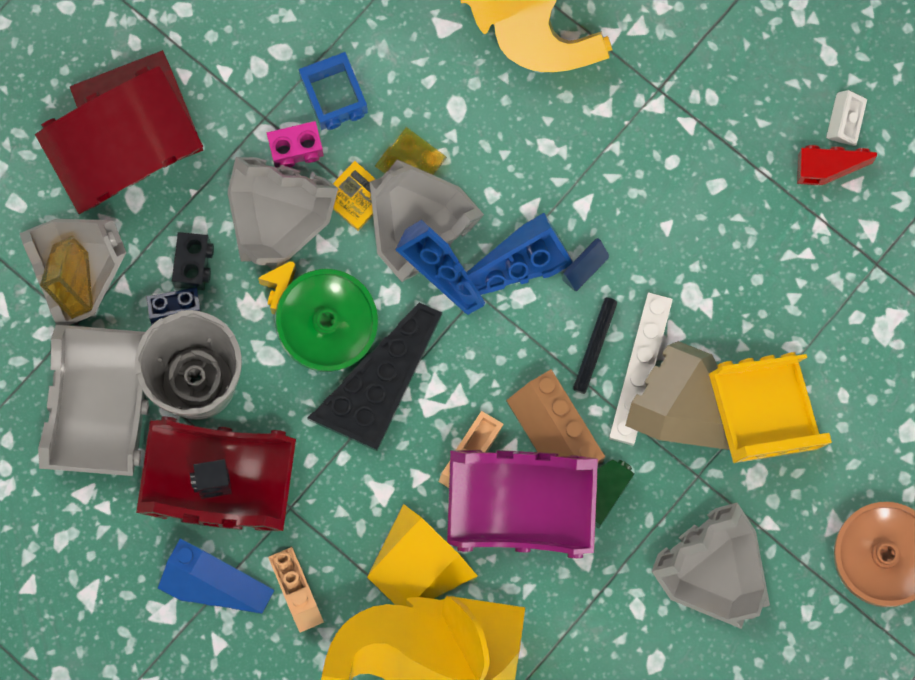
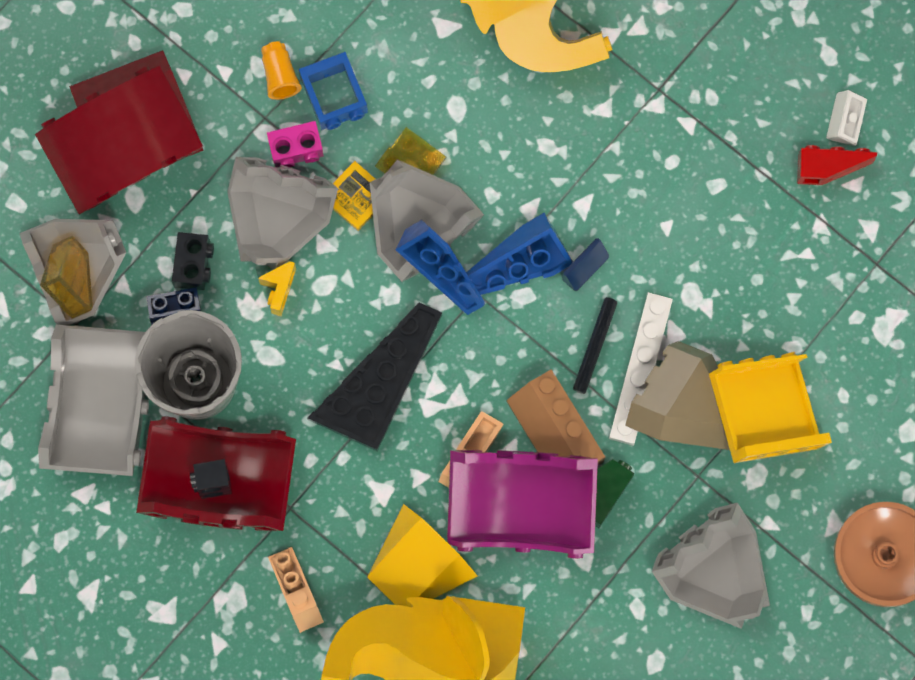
blue wedge [158,539,275,614] -> none
green dish [275,269,378,372] -> none
none -> light orange plant [261,41,302,100]

